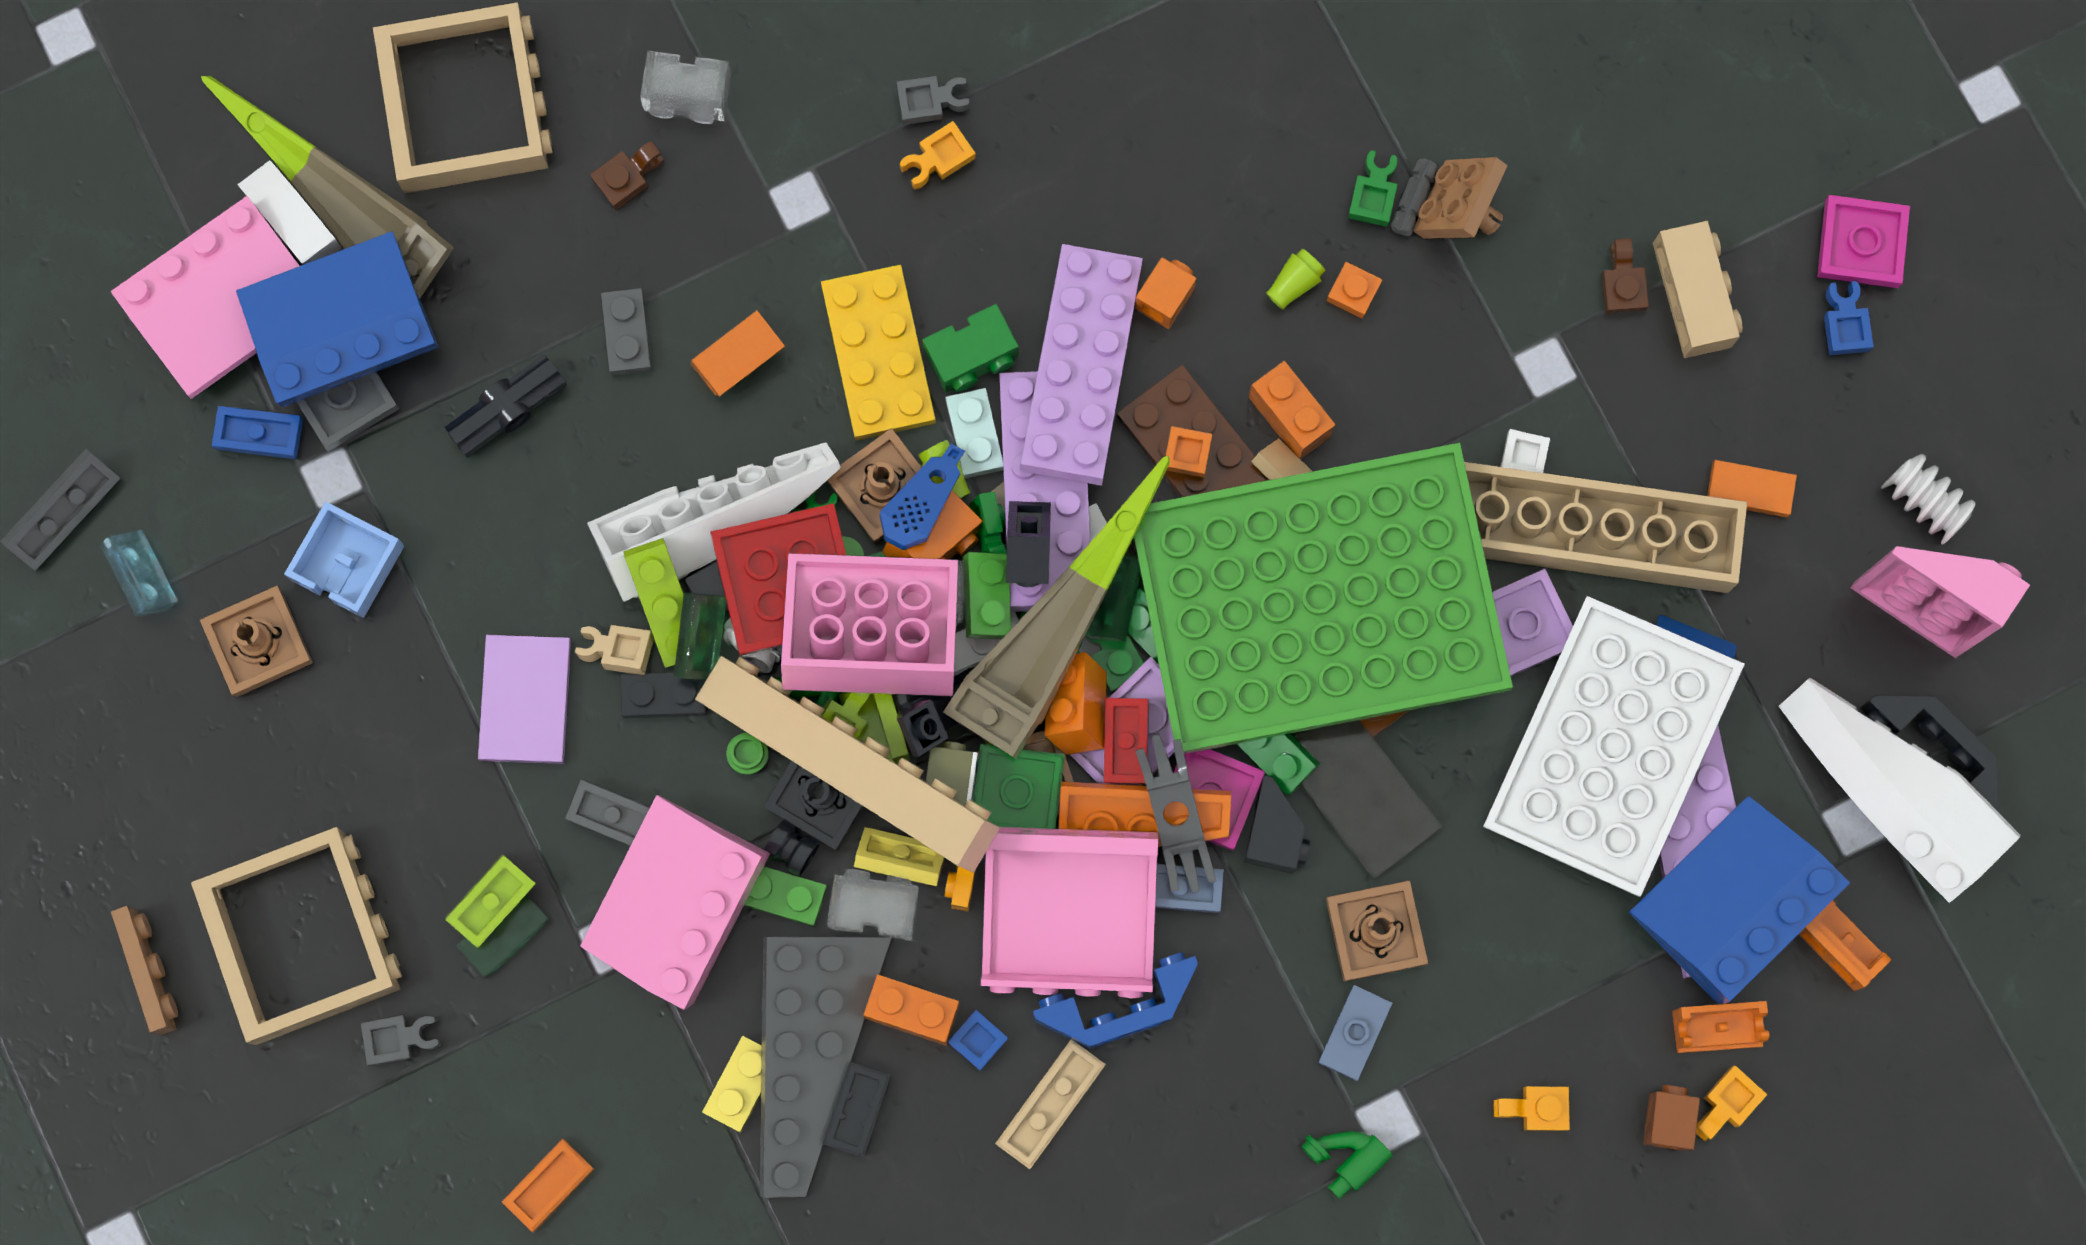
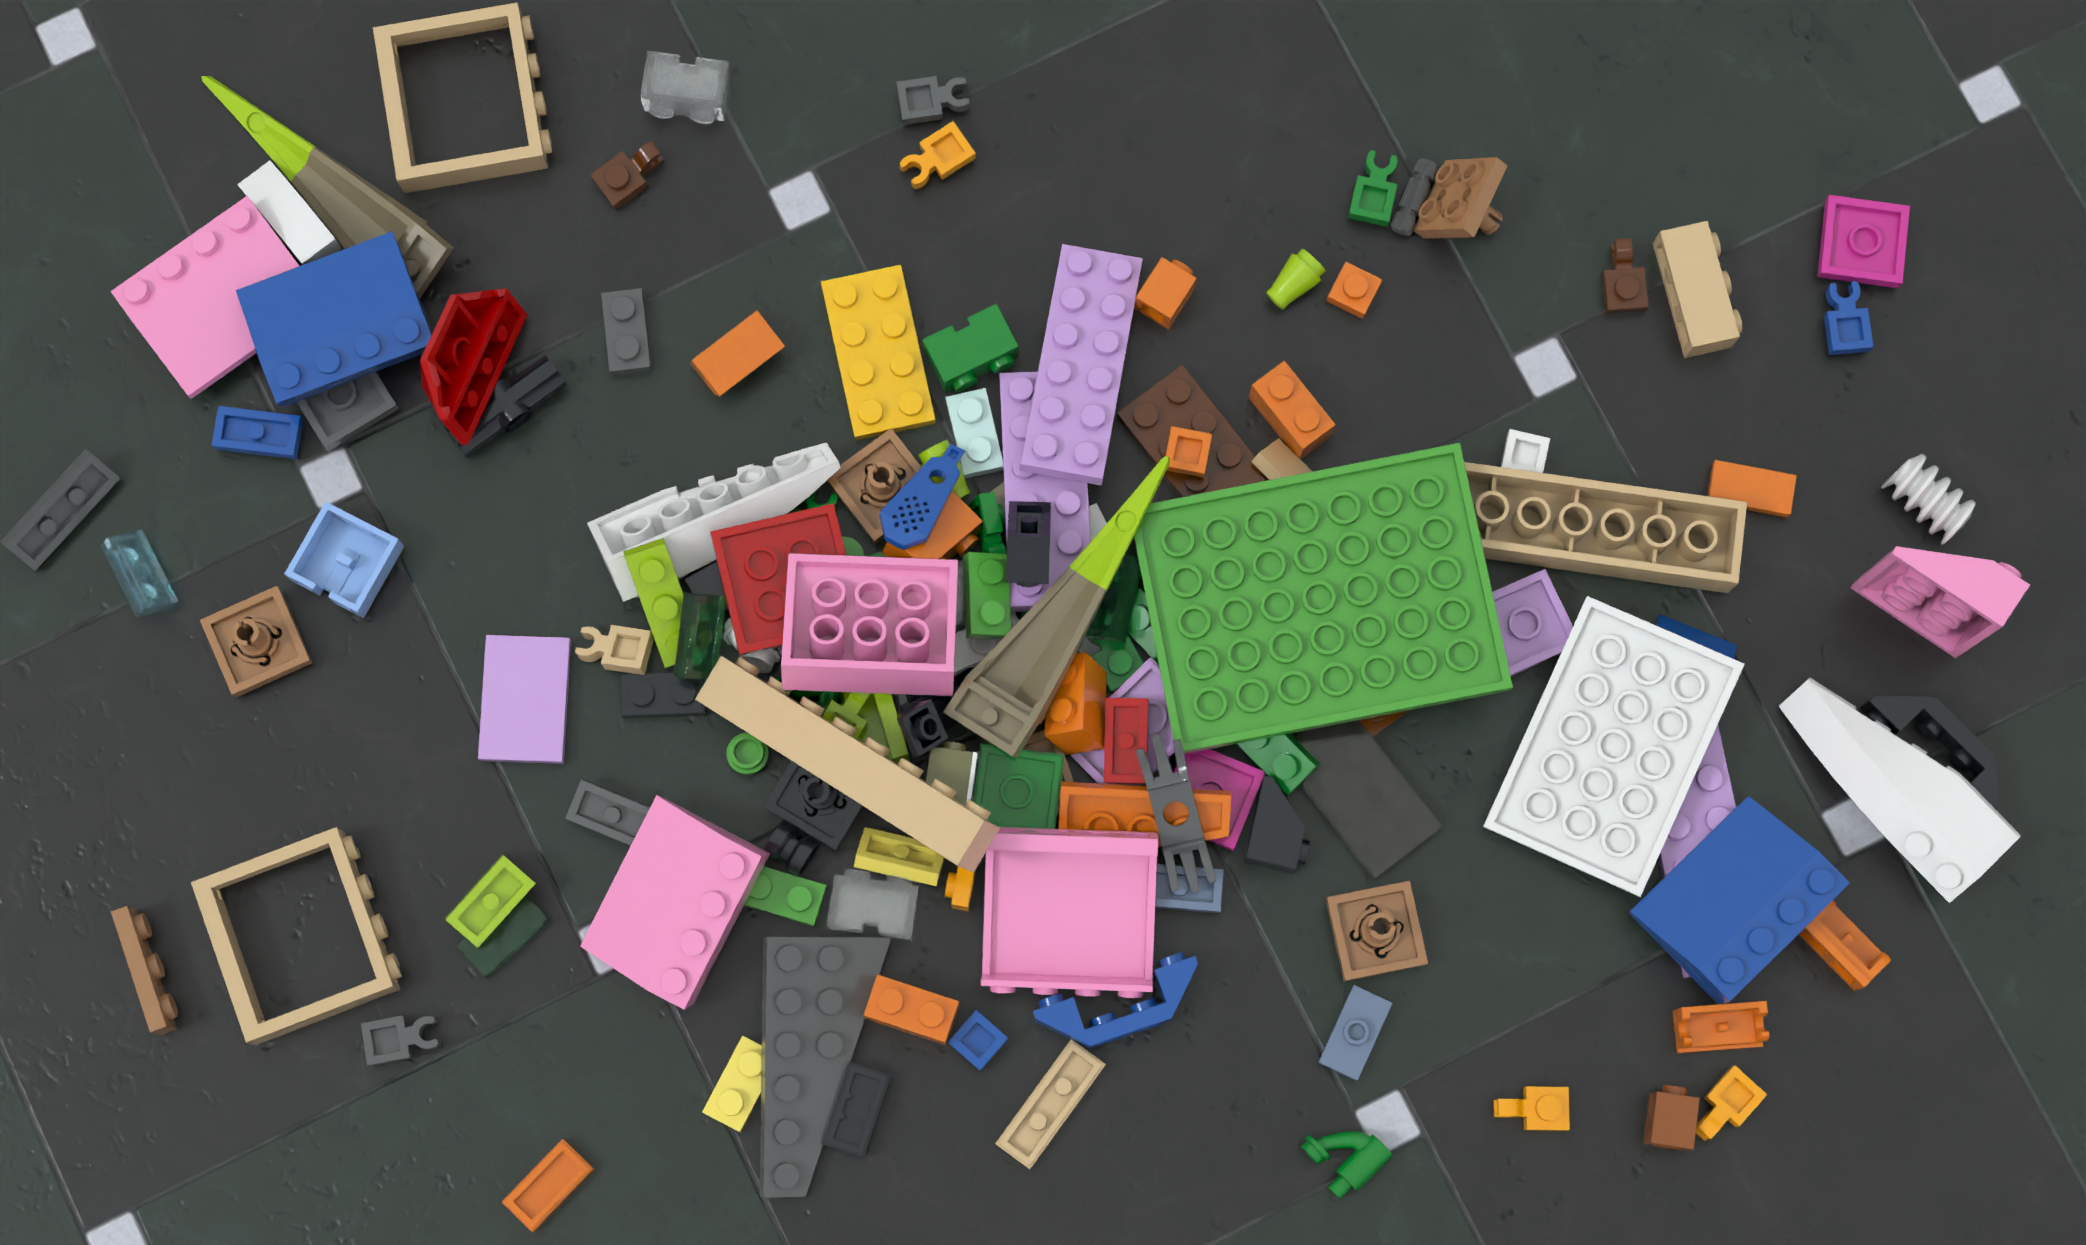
none -> red wedge [420,288,528,445]

